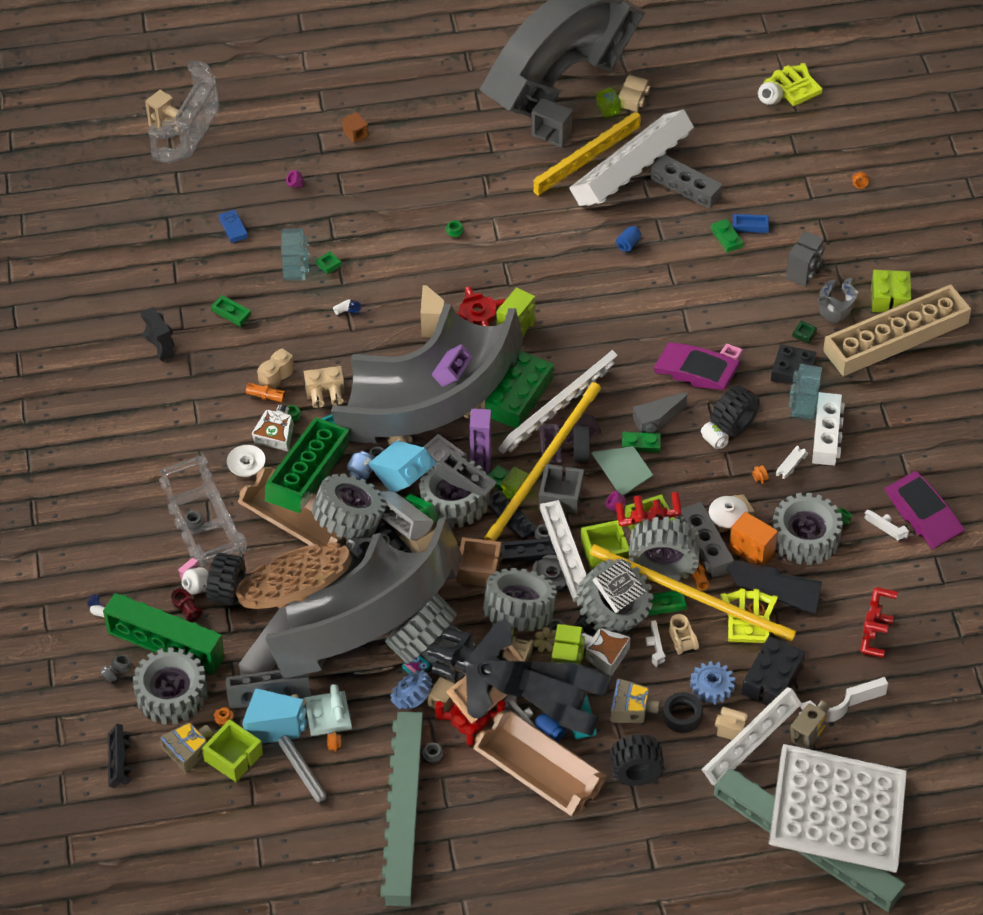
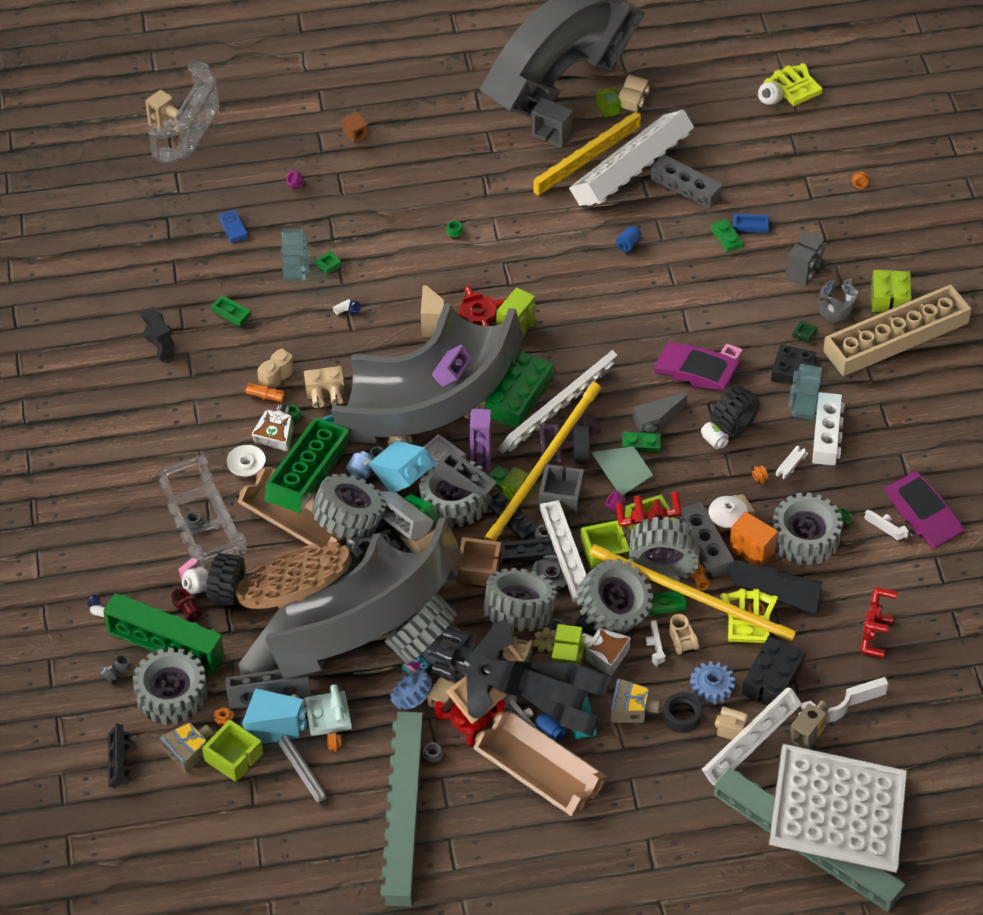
tile [593,558,646,613] -> none
black tyre [610,734,665,786] -> none

